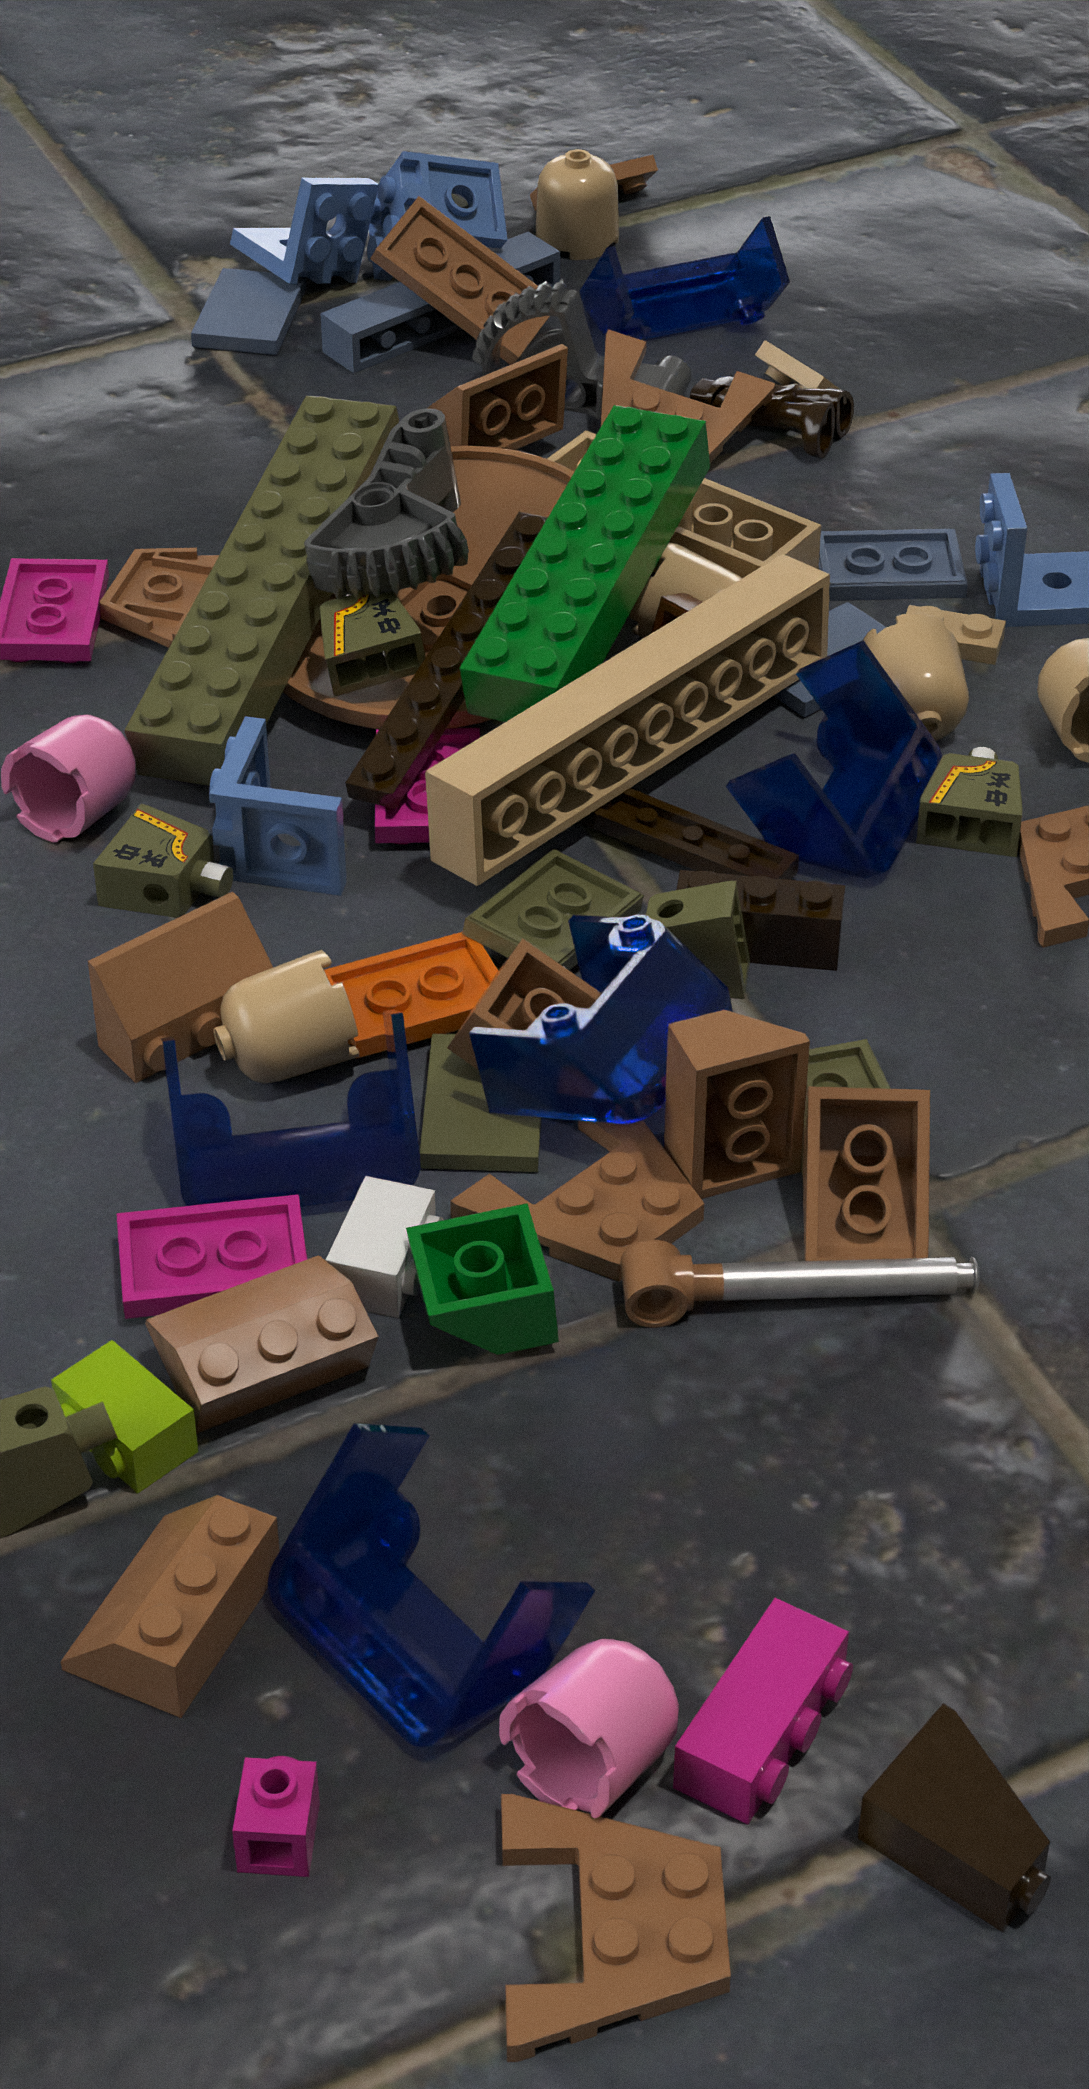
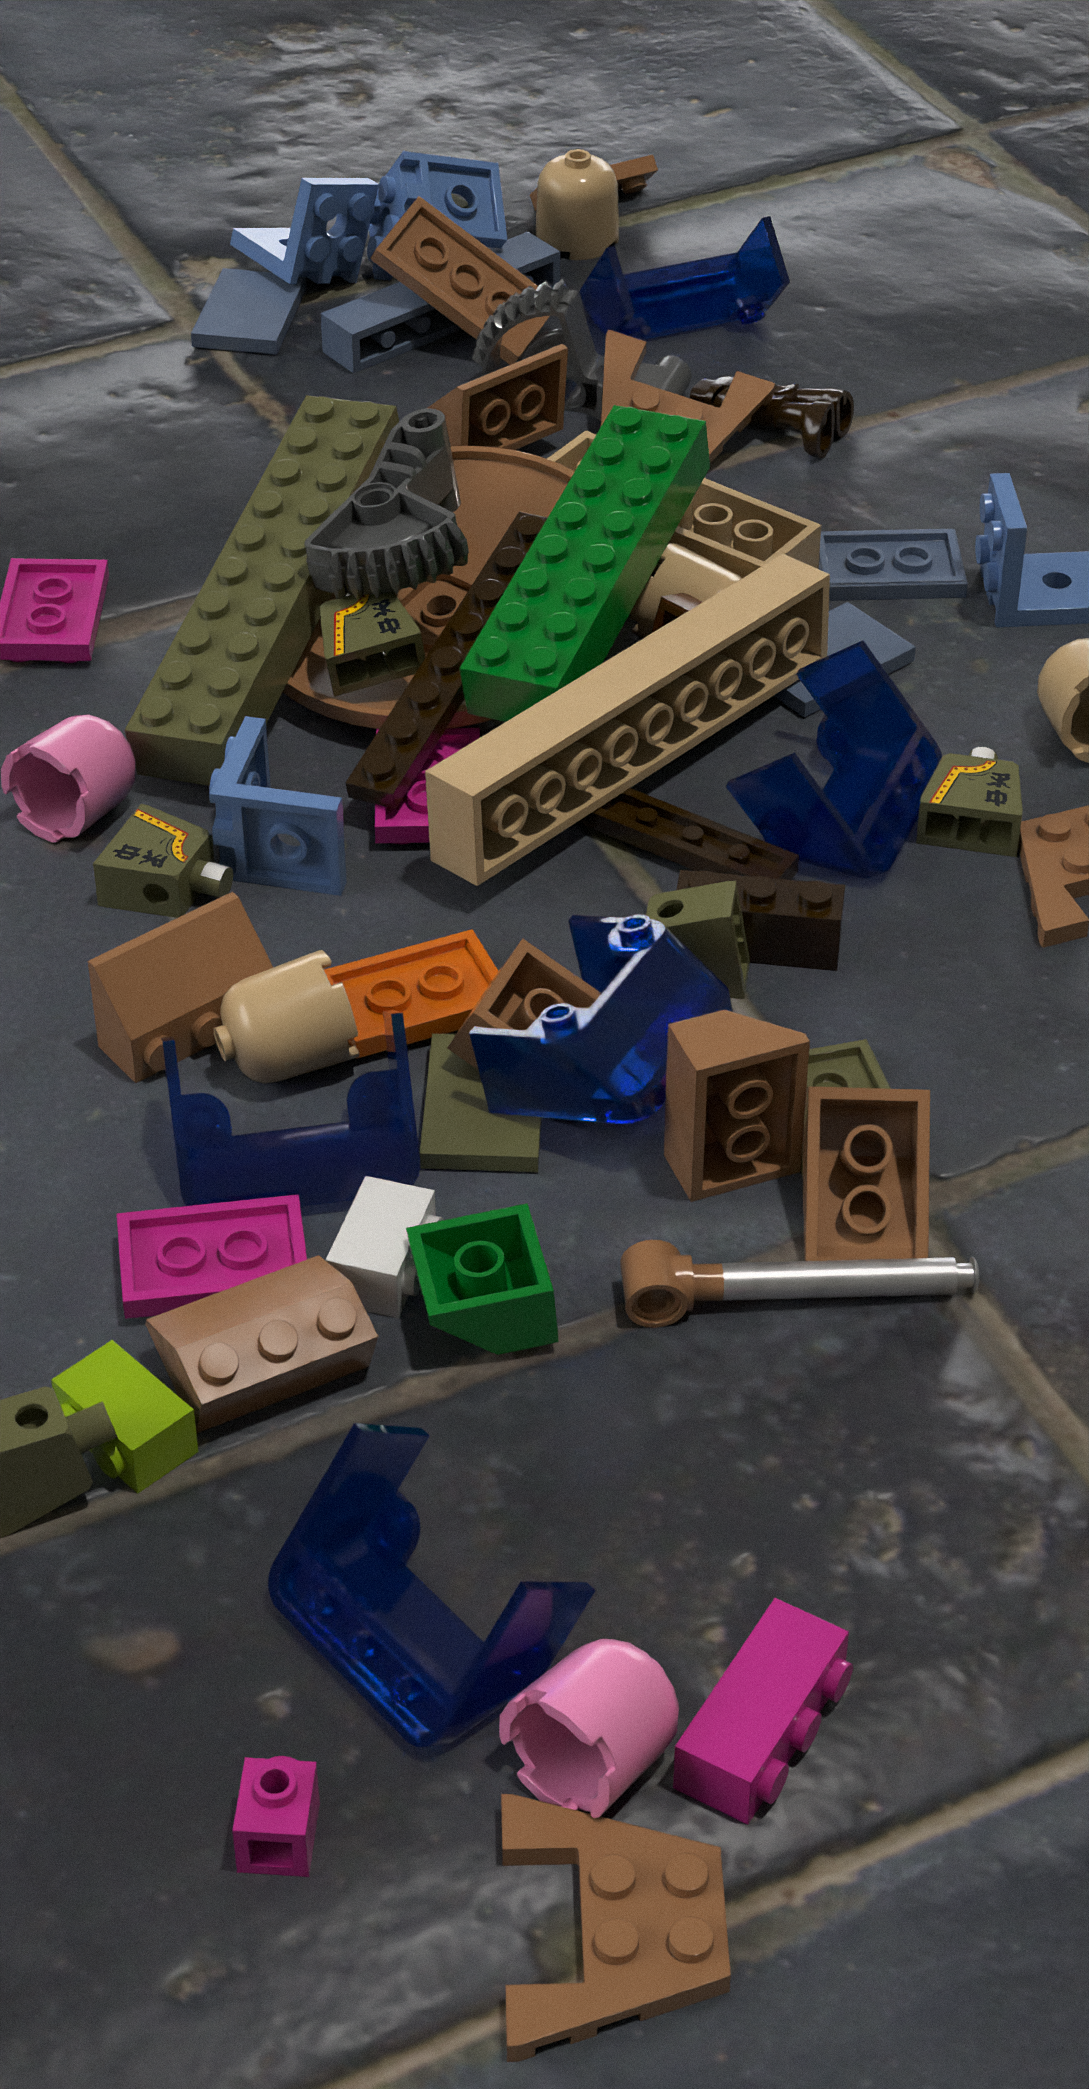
medium nougat slope [61,1495,281,1718] -> none
medium nougat wing [99,548,219,648] -> none
medium nougat wing [450,1099,704,1282] -> none
olive tile [462,849,644,970] -> none
tan plate [755,340,839,389] -> none
tan cylinder [857,613,969,745] -> none
dark brown slope [858,1703,1051,1932] -> none
tan plate [906,605,1006,665] -> none

